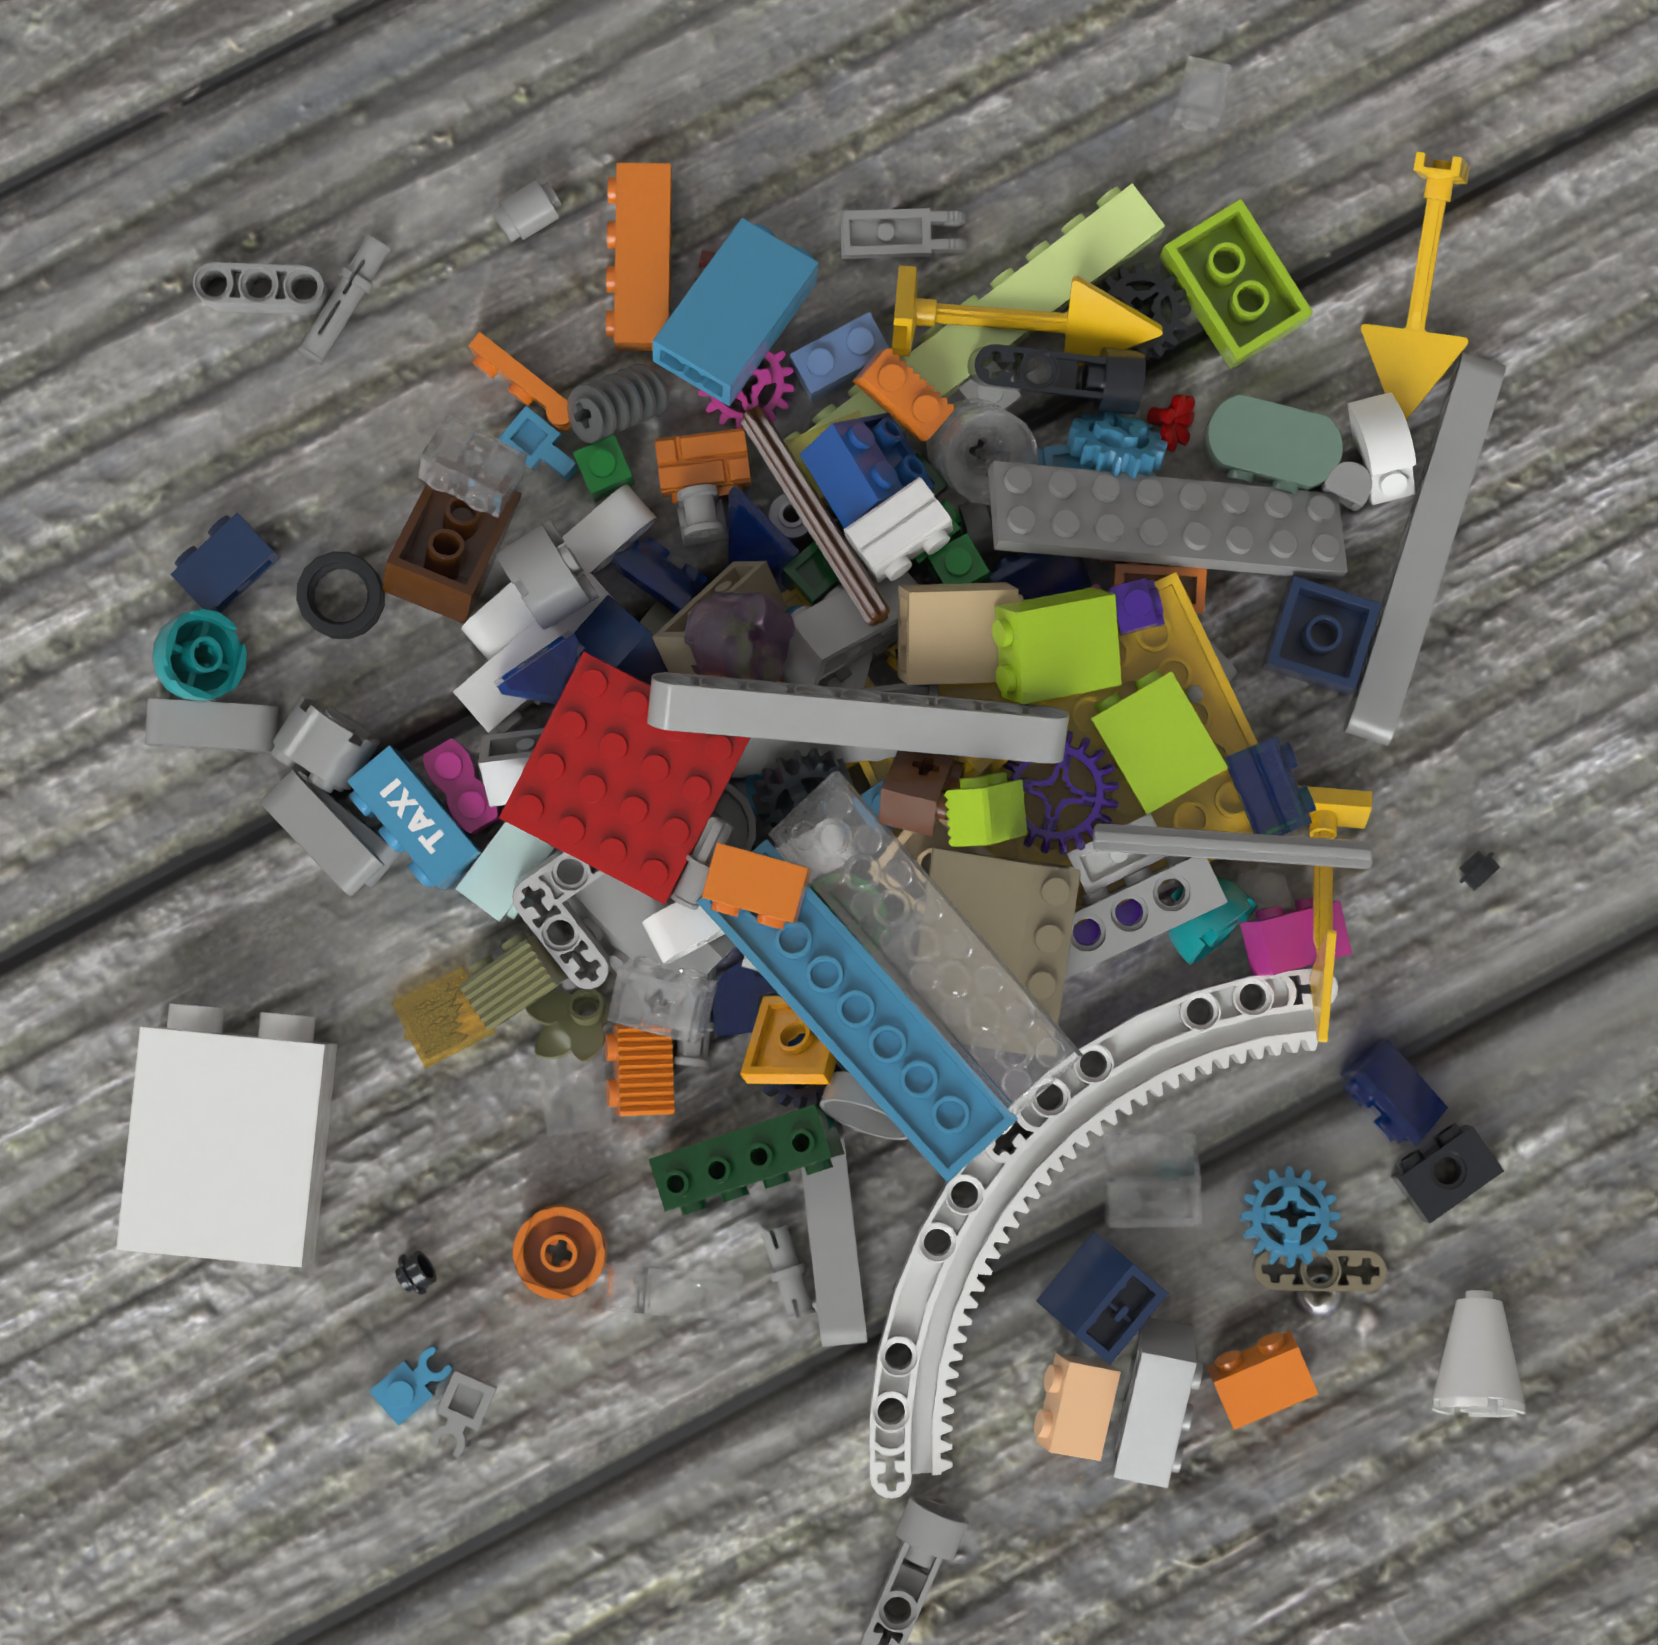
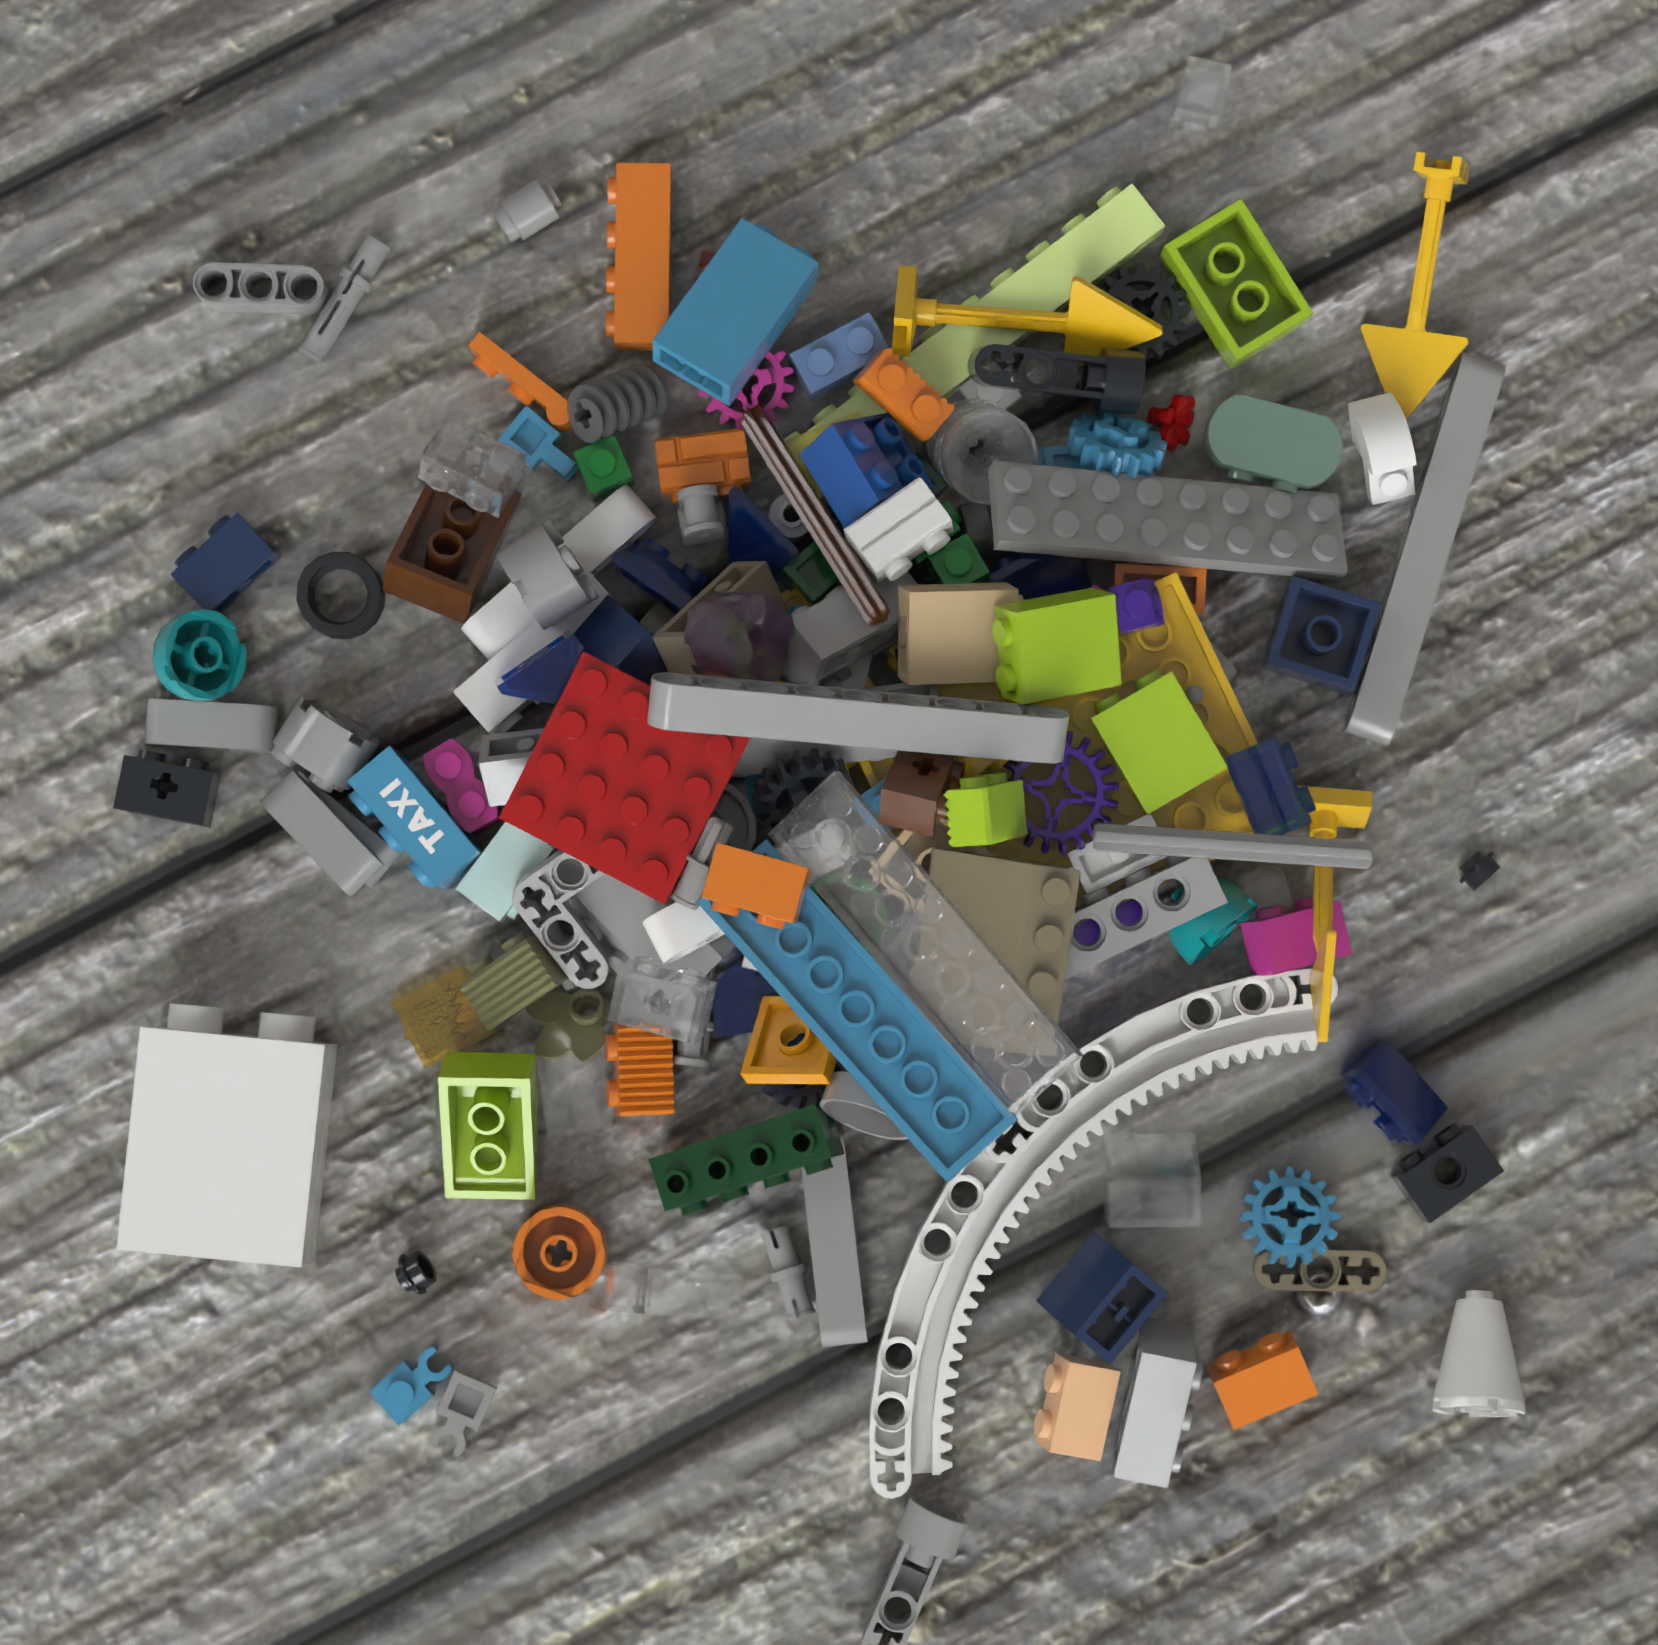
light grey hinge [840,208,967,259] -> none
light grey brick [1318,462,1372,511] -> none
none -> black brick [113,749,221,828]
none -> lime slope [438,1052,539,1200]

